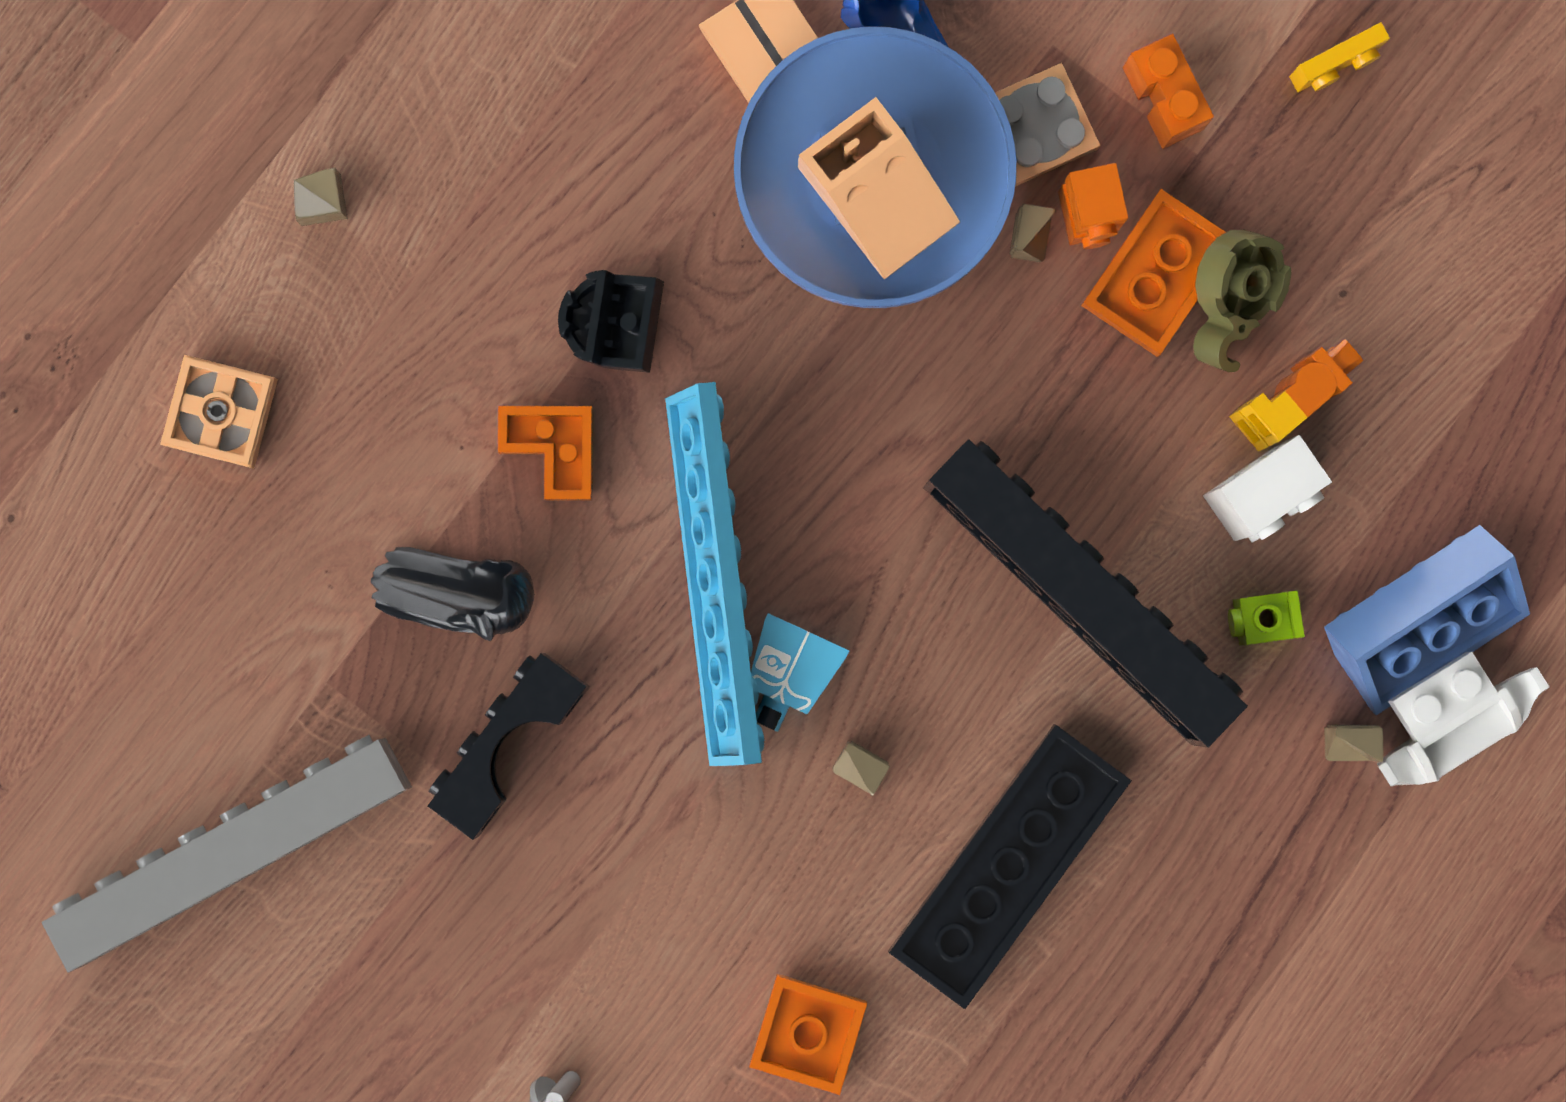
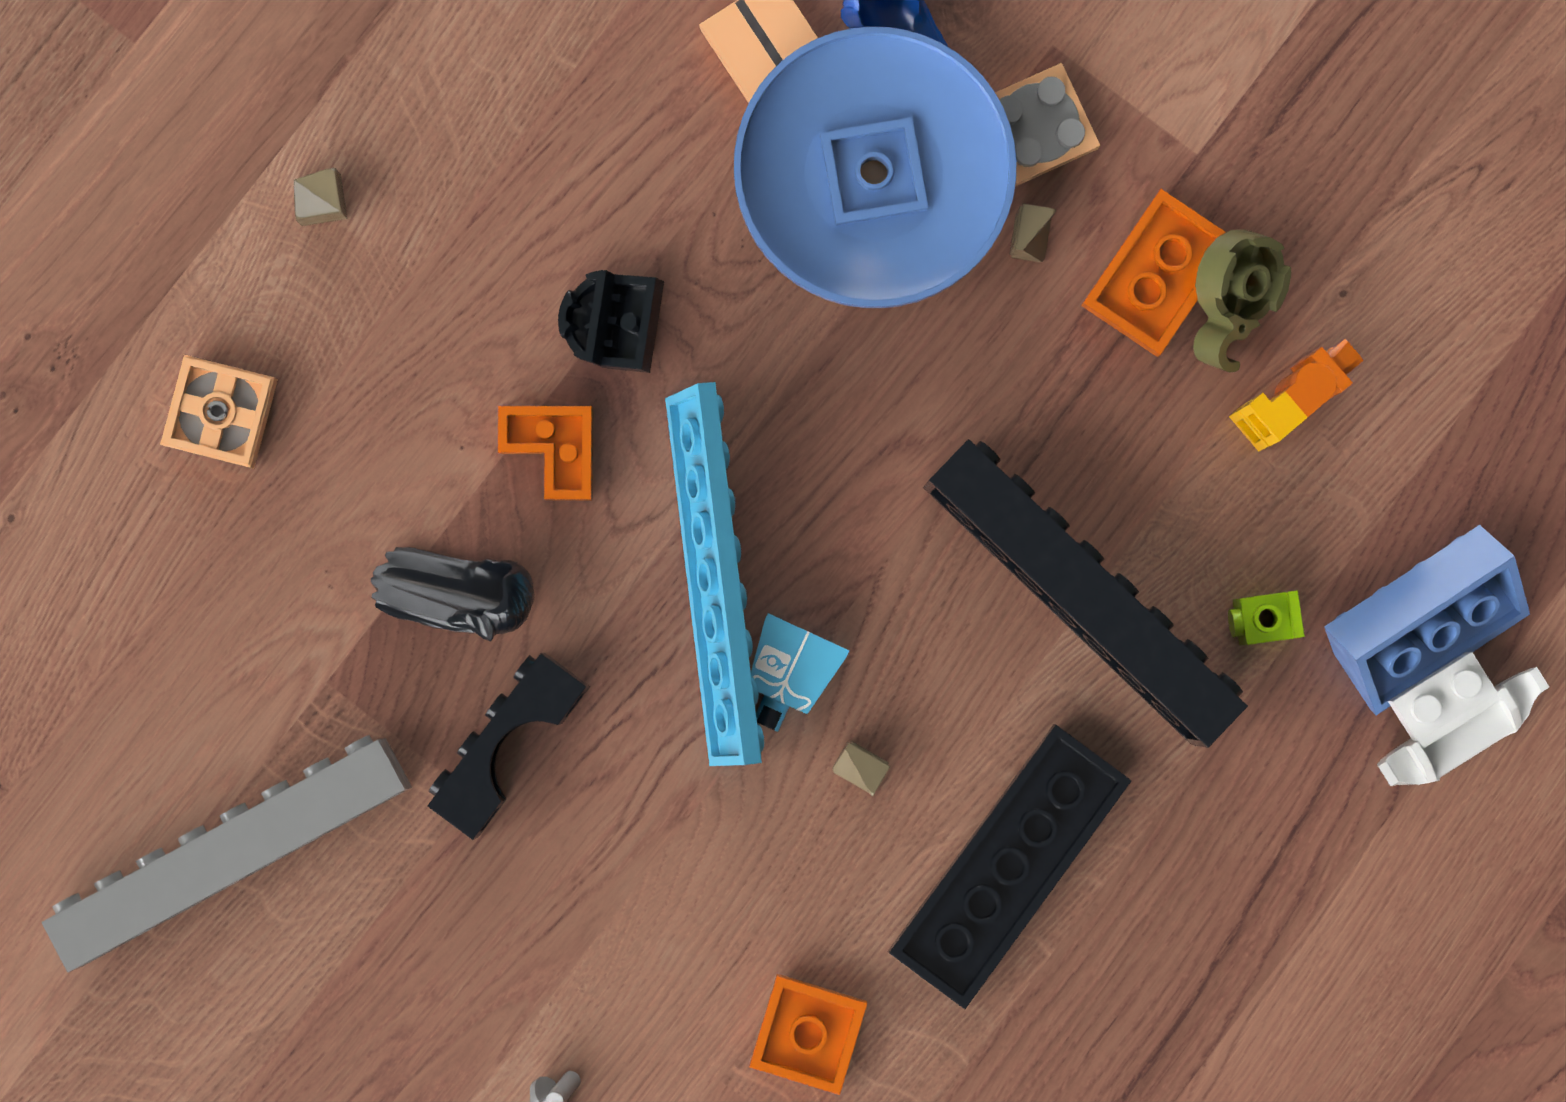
light nougat slope [798,97,960,280] -> none
orange brick [1058,163,1128,249] -> none
orange brick [1123,33,1214,149] -> none
white brick [1203,435,1332,543] -> none
yellow plate [1289,22,1390,92] -> none
dark tan slope [1324,725,1383,762] -> none

